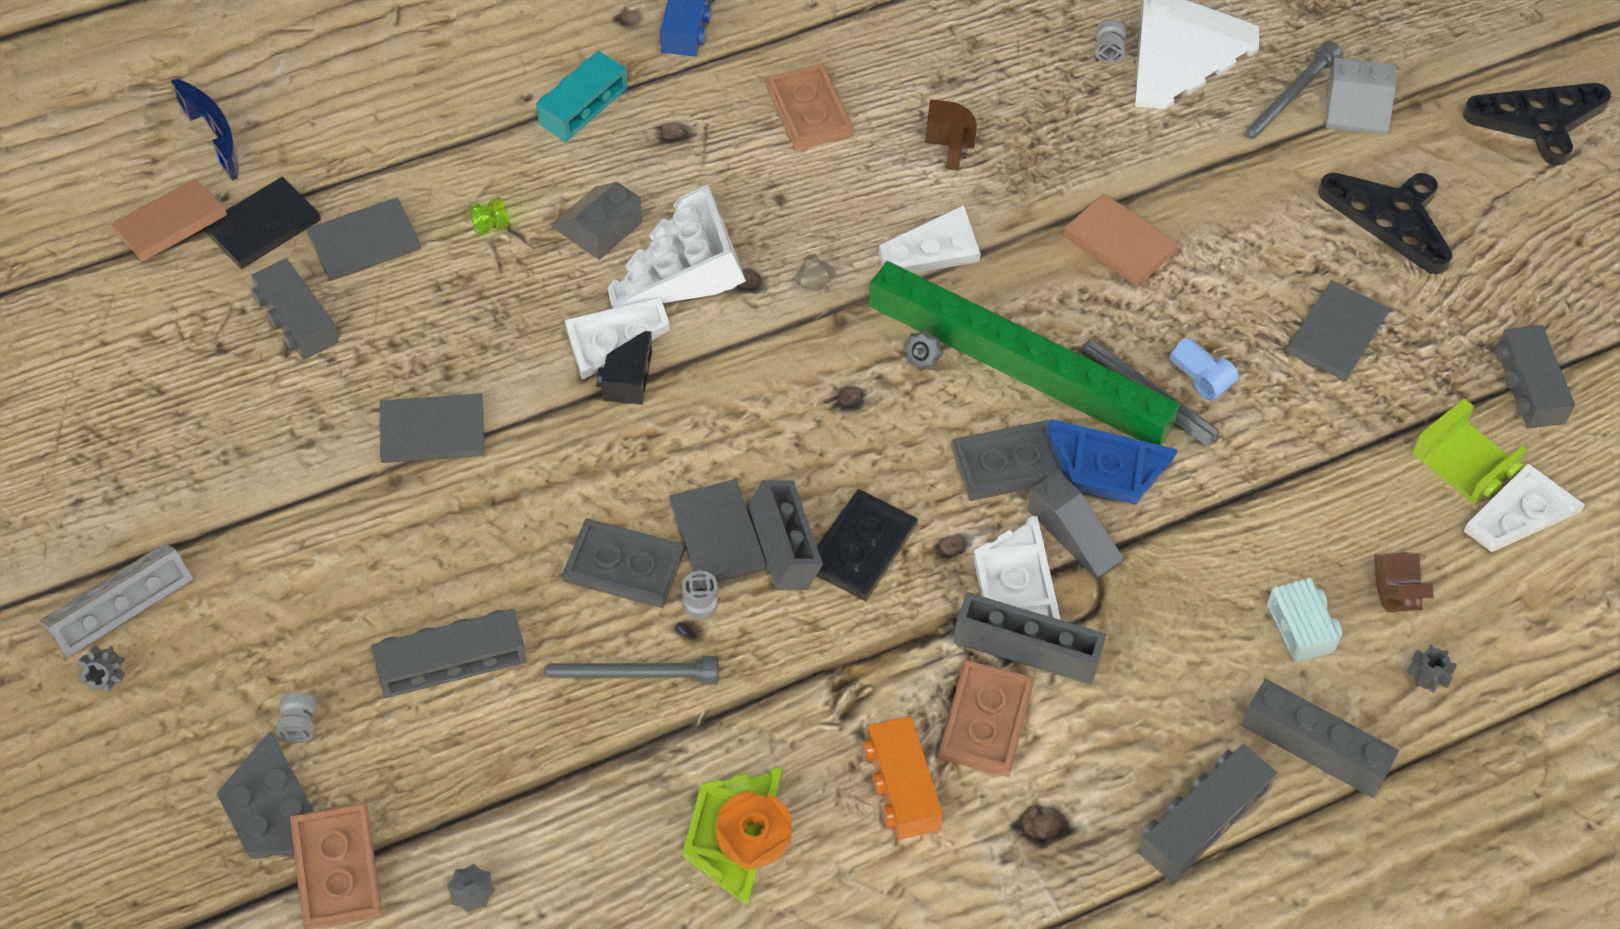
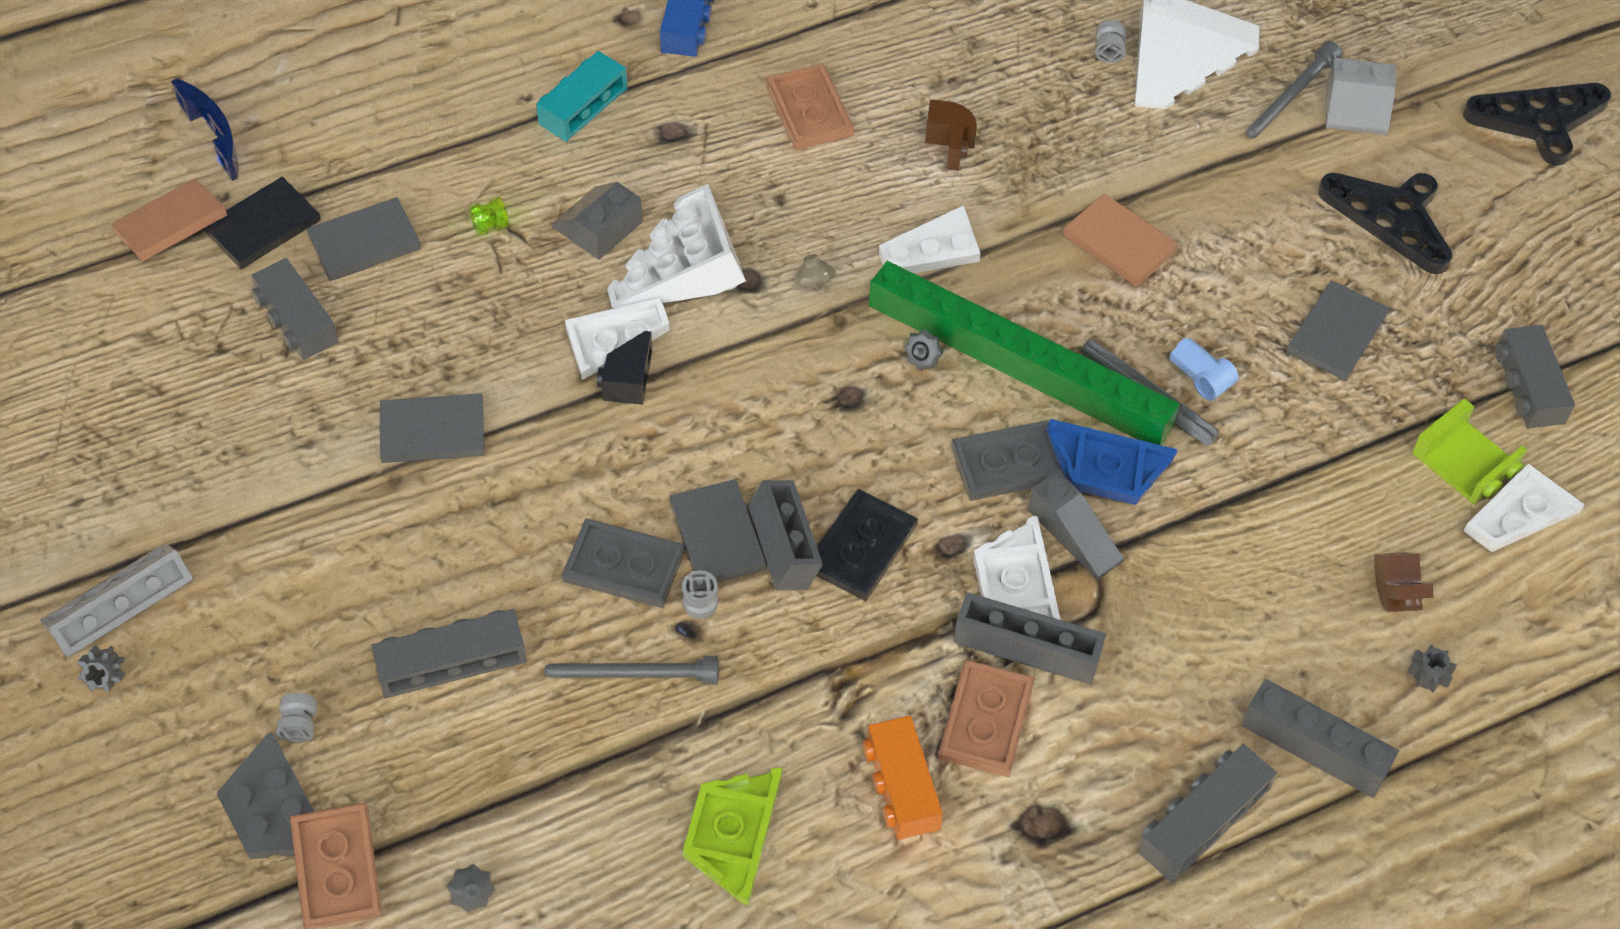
orange plate [716,791,791,870] -> none
light aqua brick [1267,578,1342,663] -> none

